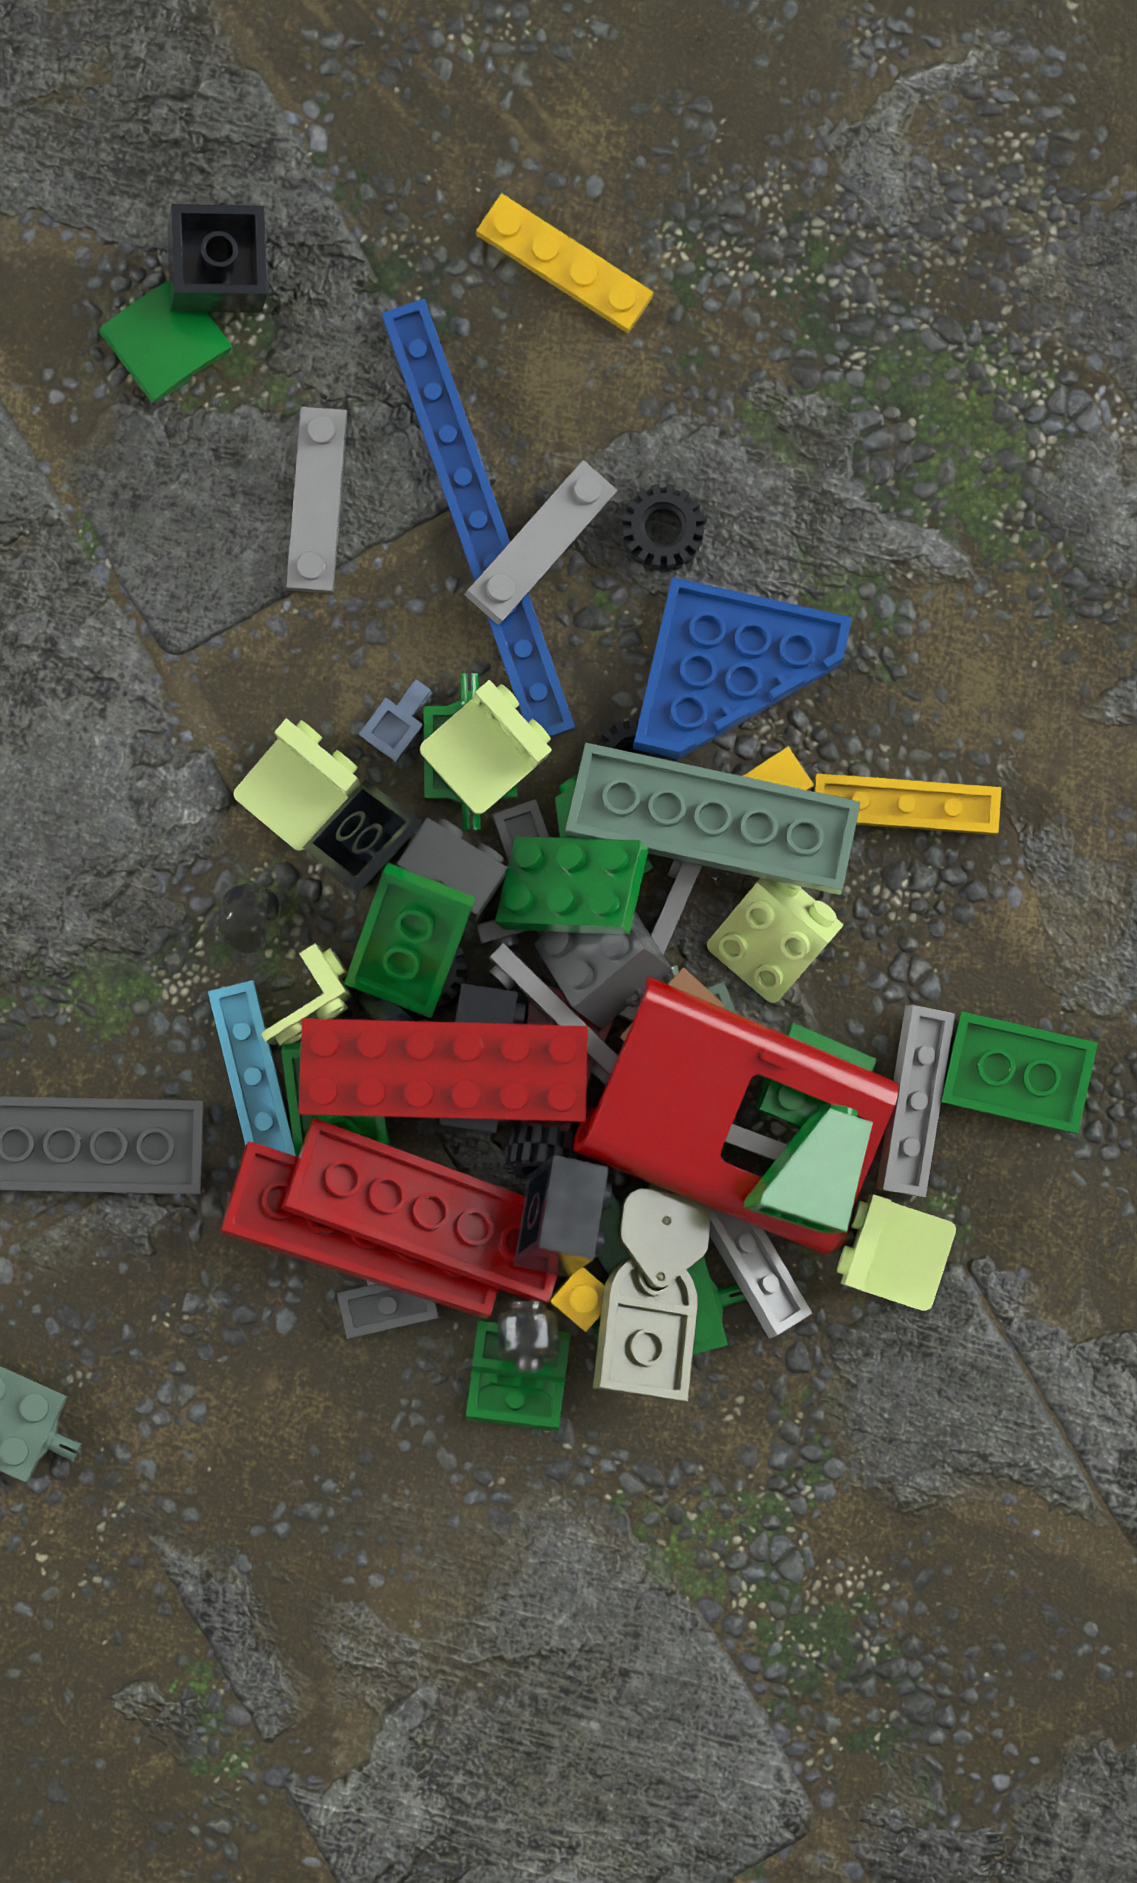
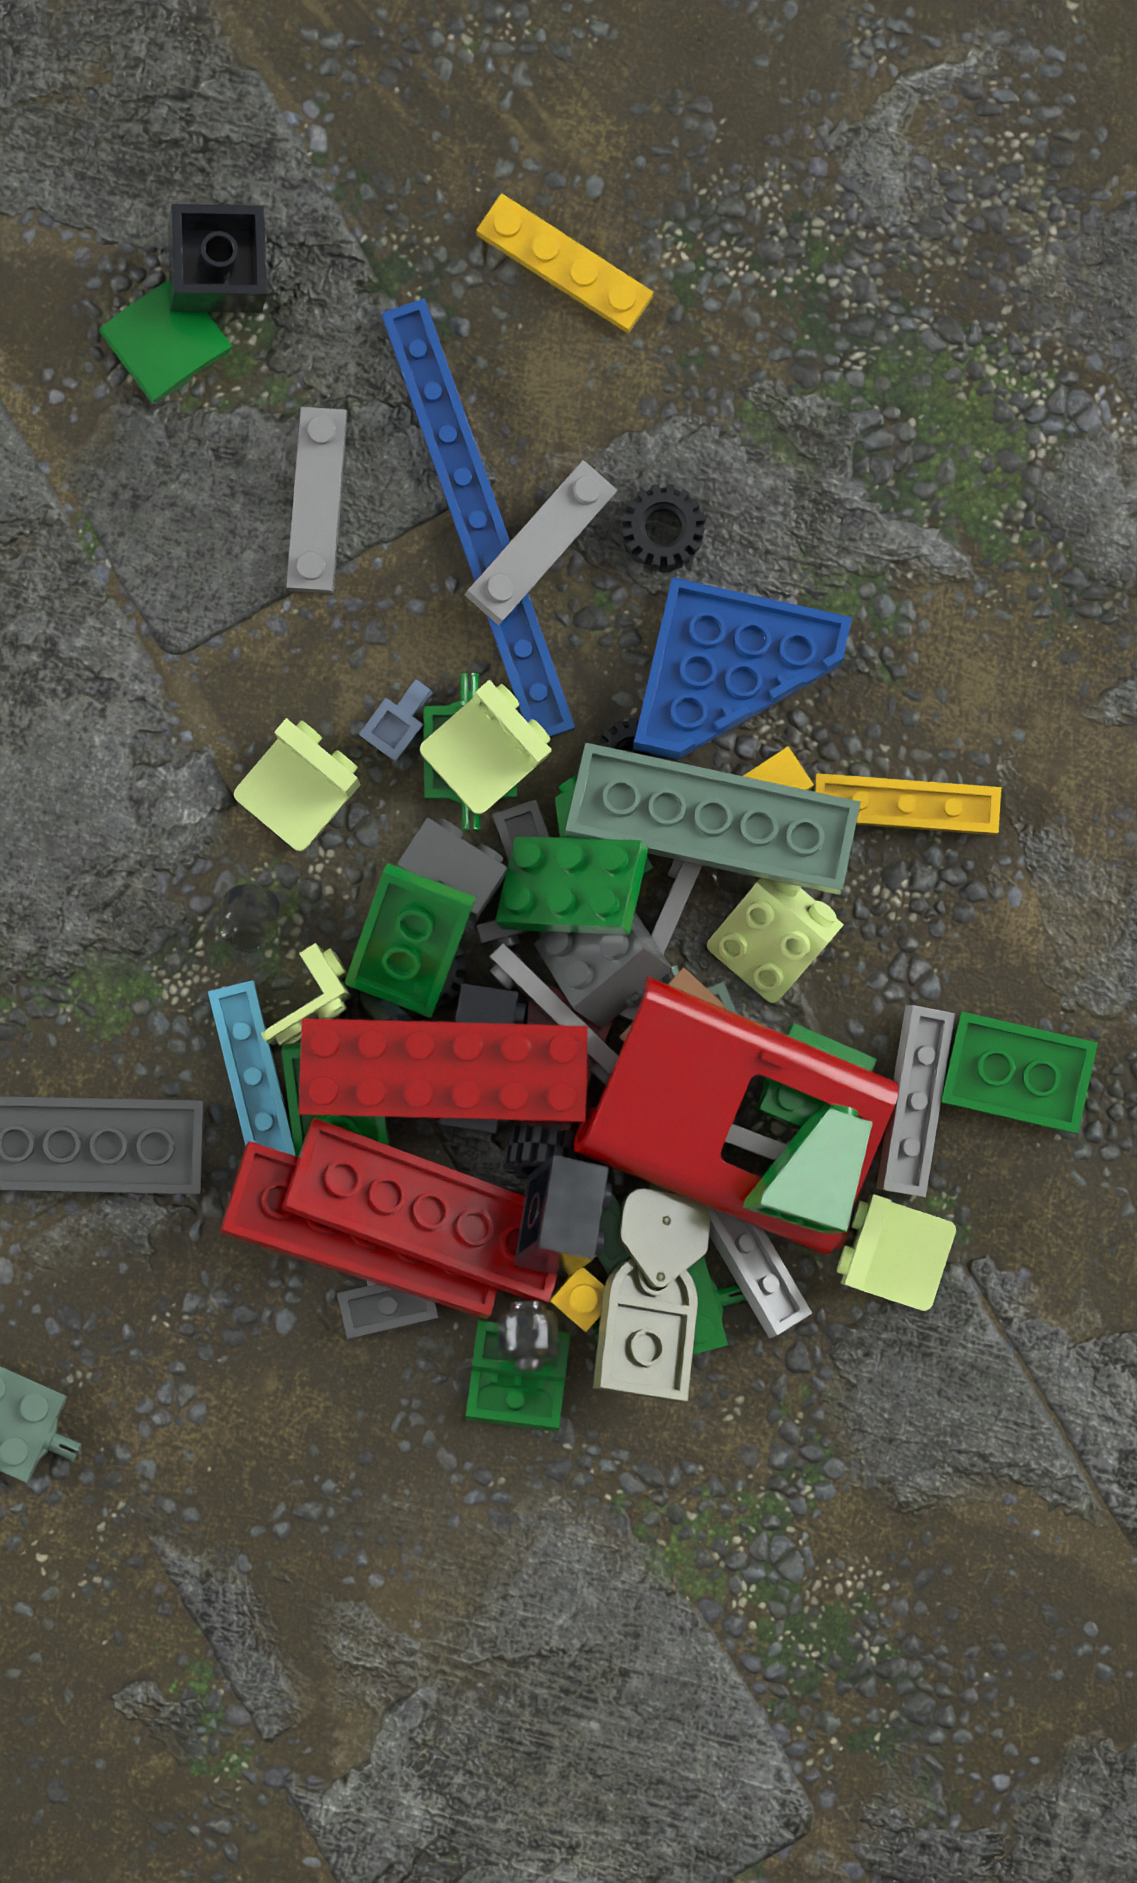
black slope [303,779,423,895] -> none

